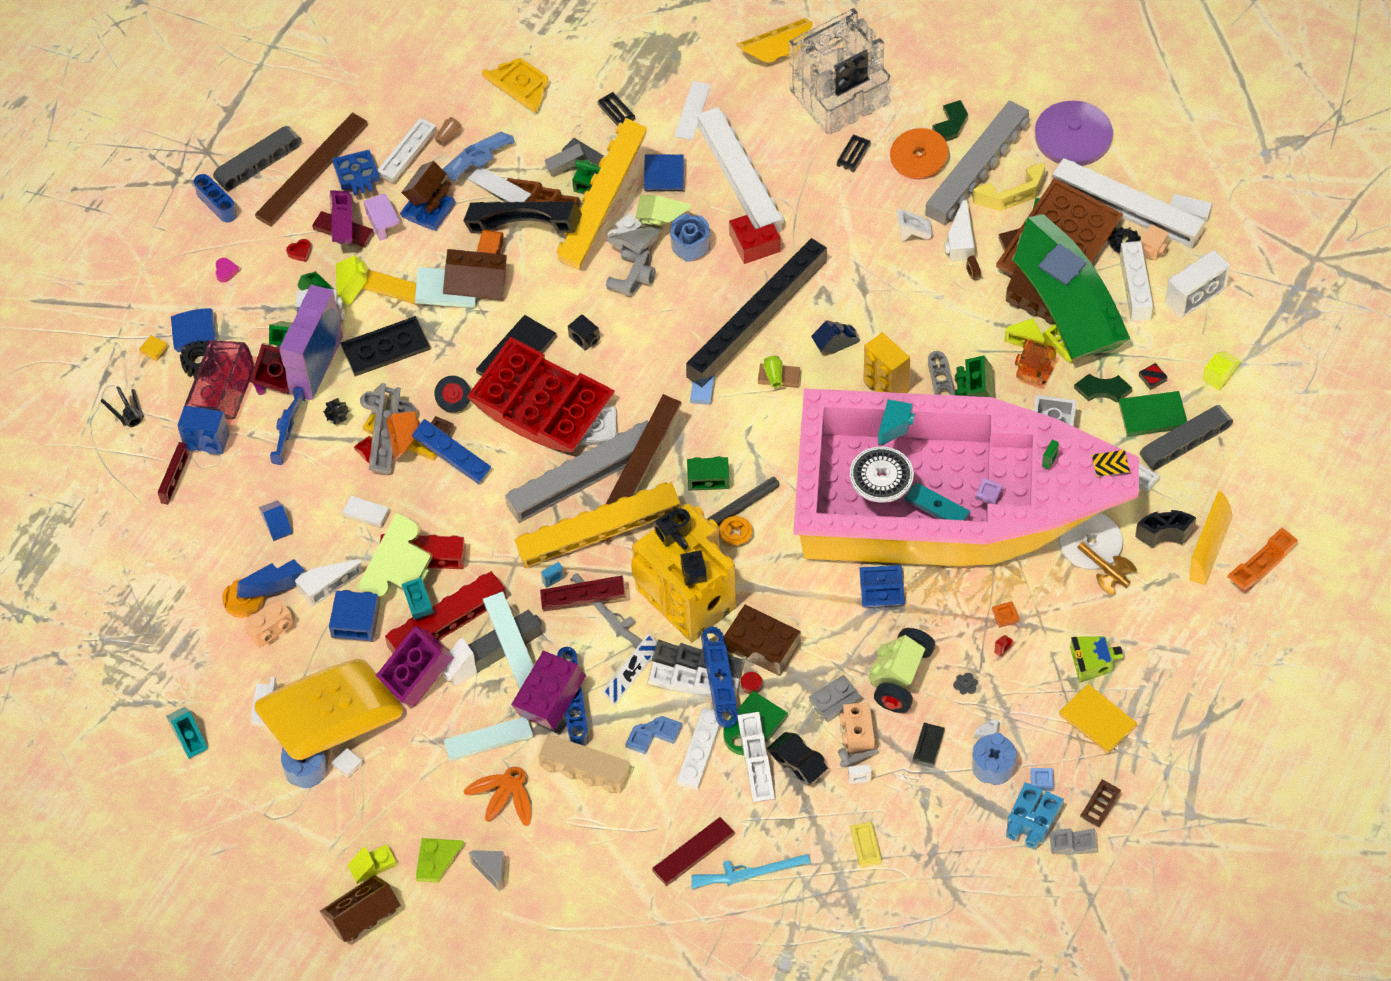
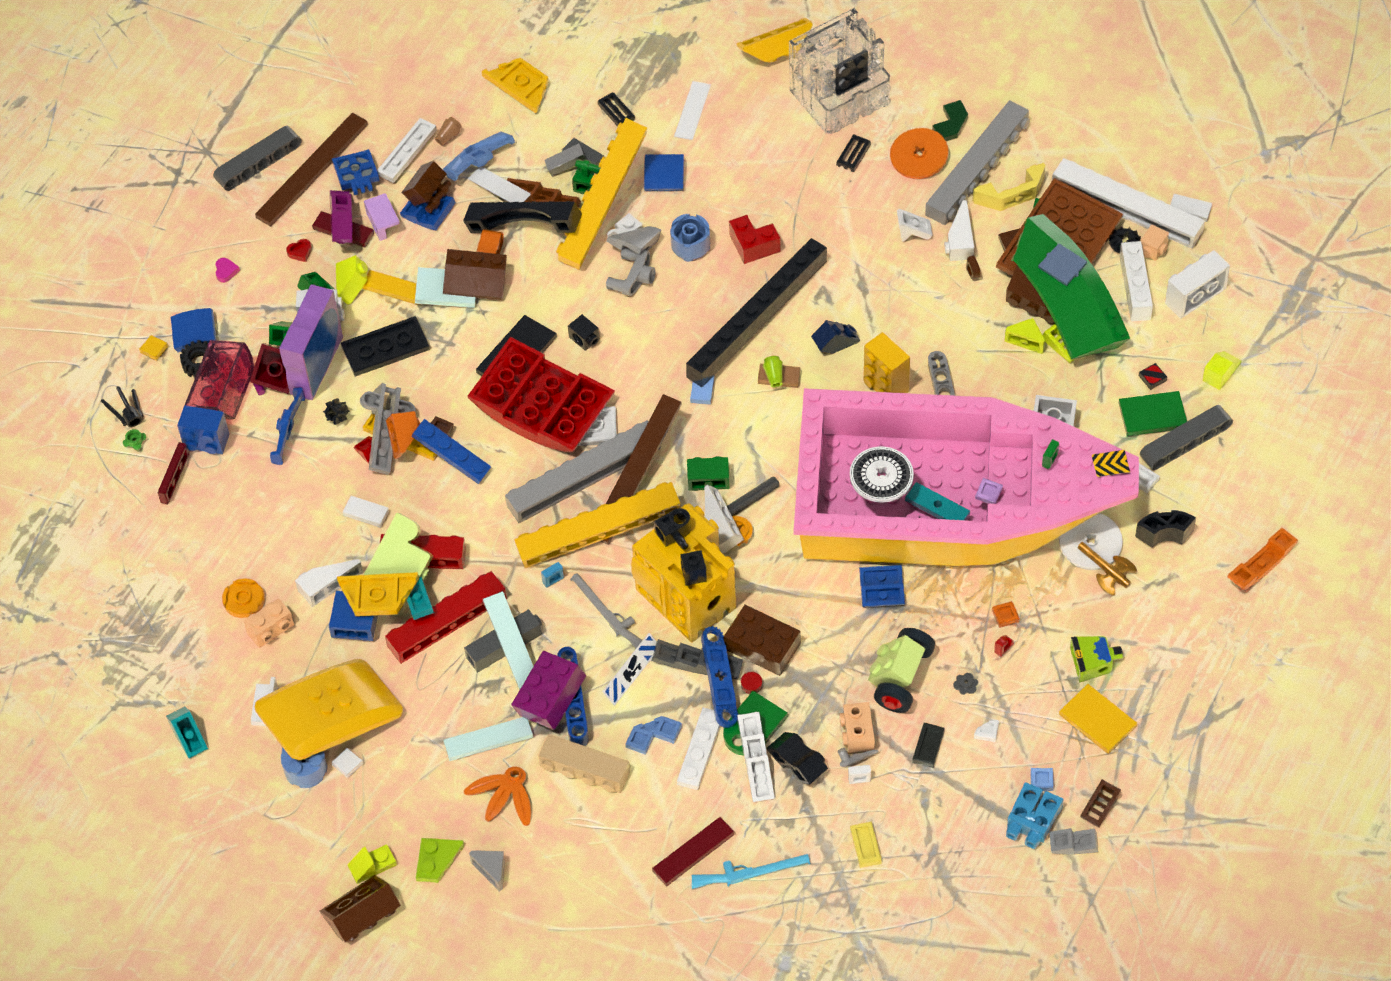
blue beam [193,174,237,223] -> none
blue slope [237,559,304,598] -> none
blue slope [258,500,293,541] -> none
magenta brick [375,626,454,706] -> none
black wheel [434,375,471,412] -> none
white slope [442,638,477,686] -> none
dark red tile [540,575,626,612] -> none
yellowish green slope [635,195,691,226] -> none
white slope [647,662,739,697] -> none
white brick [697,107,784,233] -> none
light grey plate [809,675,862,723] -> none
teal slope [878,399,916,446] -> none
green brick [955,355,994,398] -> none
medium blue brick [972,733,1017,785] -> none
clear orange brick [1015,339,1056,385] -> none
medium lavender dish [1035,100,1113,166] -> none
dark green tile [1074,373,1132,403] -> none
yellow slope [1190,491,1232,585] -> none
none -> bright green plate [122,429,147,450]
none -> yellow wing [337,572,419,616]
none -> white slope [705,485,744,554]

